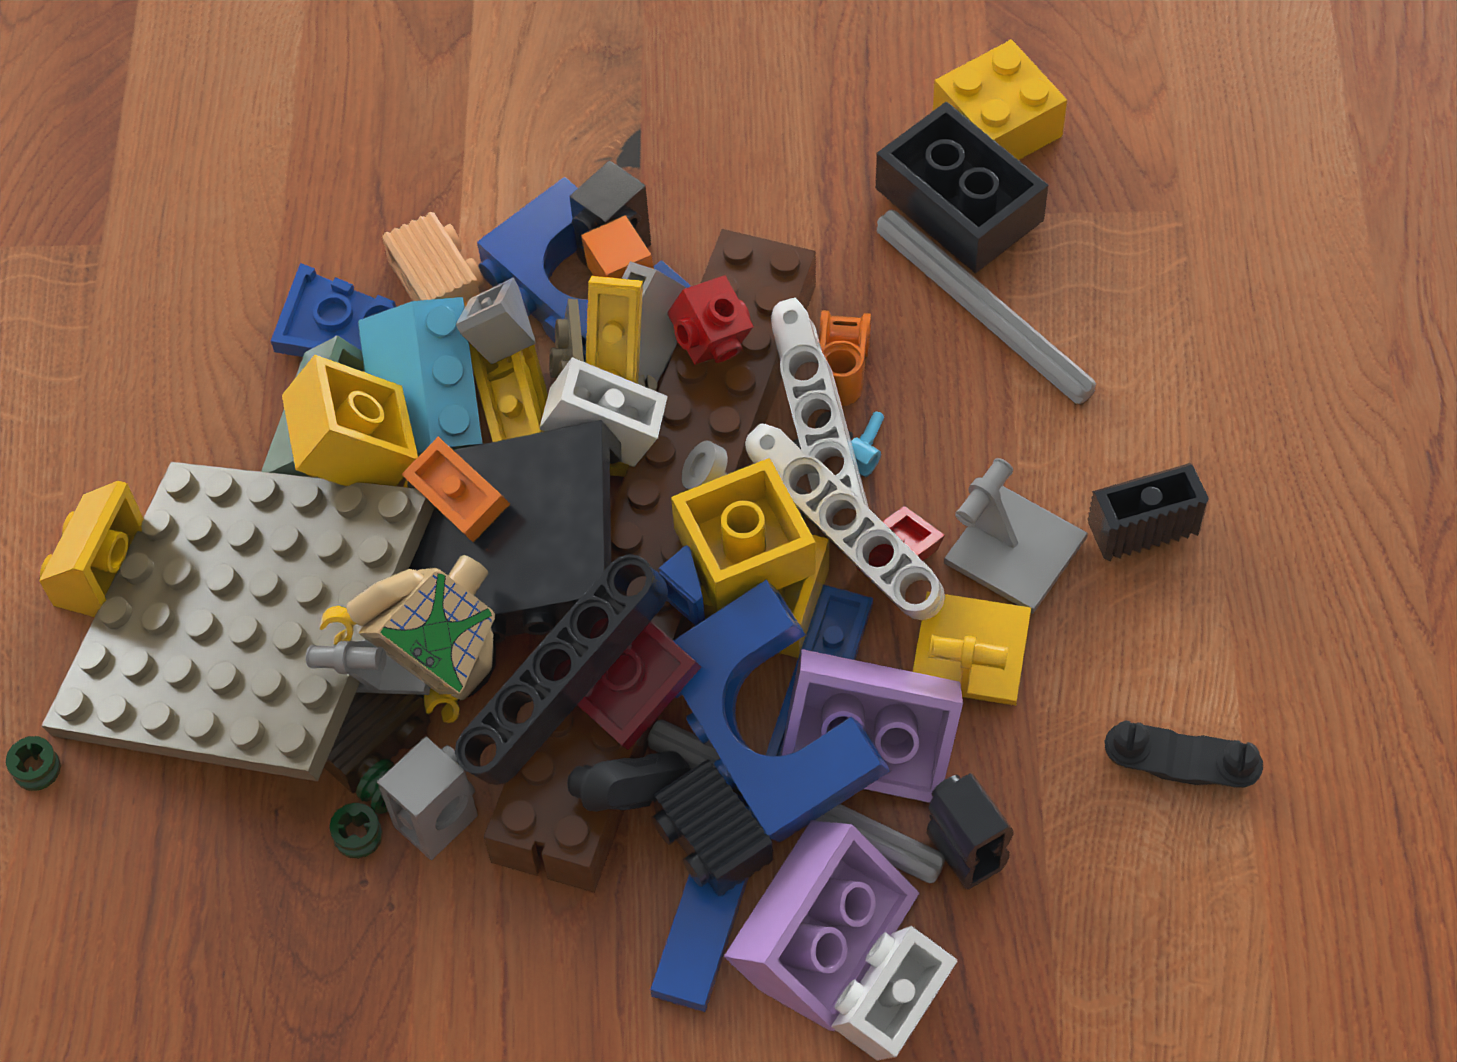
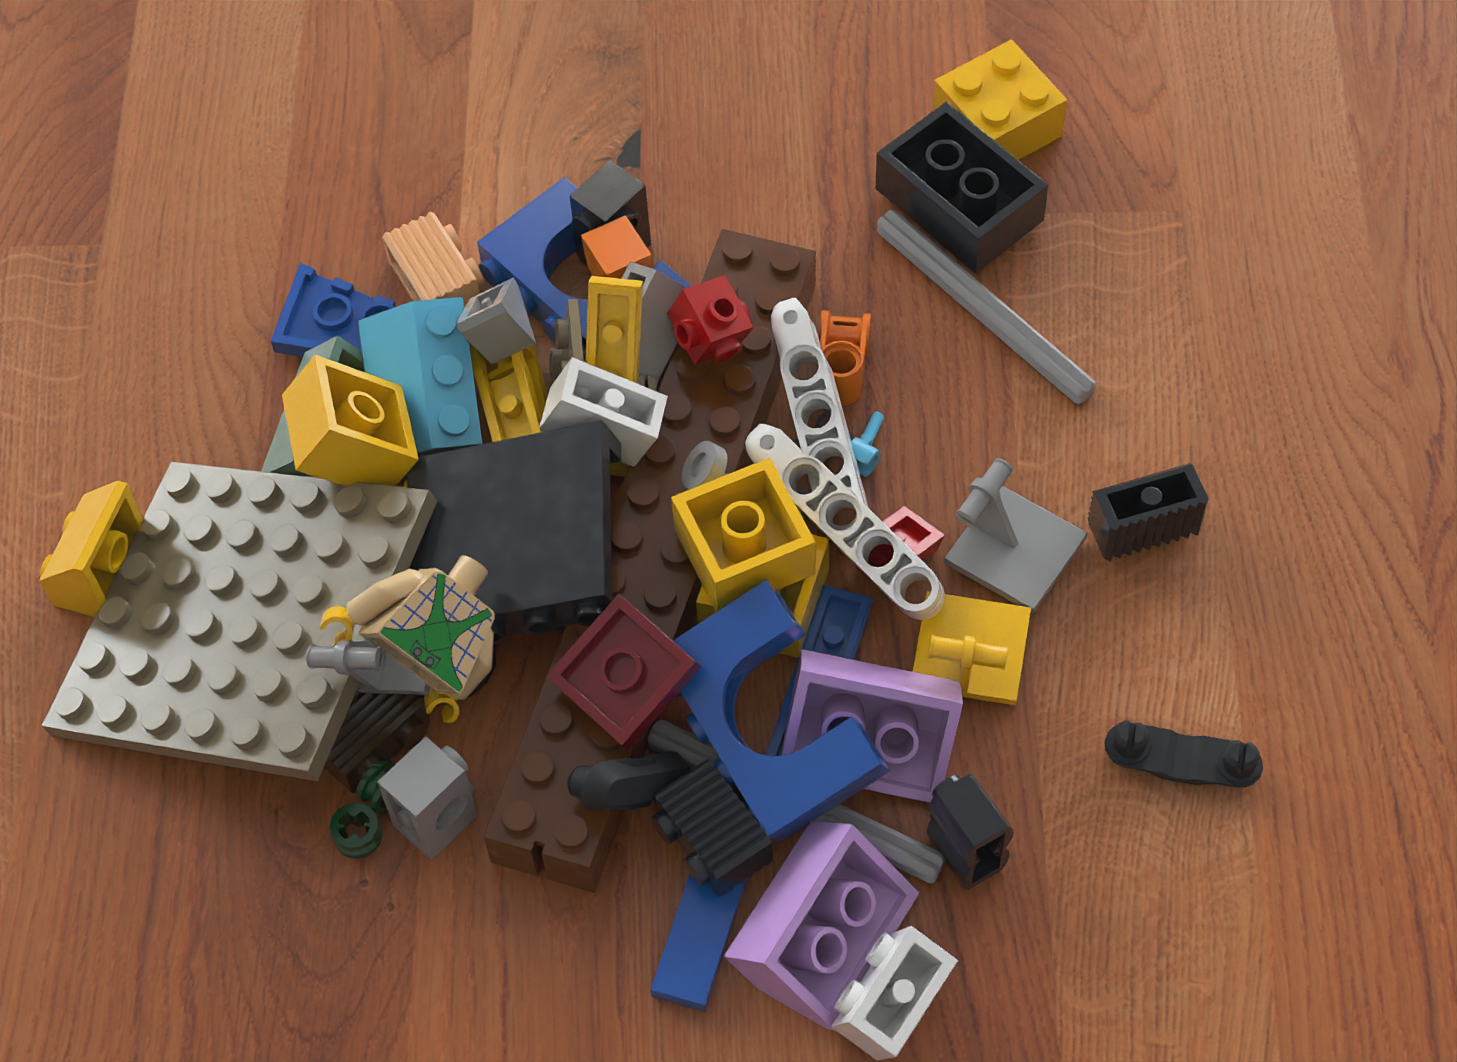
dark green bush [5,736,61,791] -> none
orange plate [401,437,510,542] -> none
black beam [455,555,668,785] -> none
blue slope [659,545,705,626] -> none

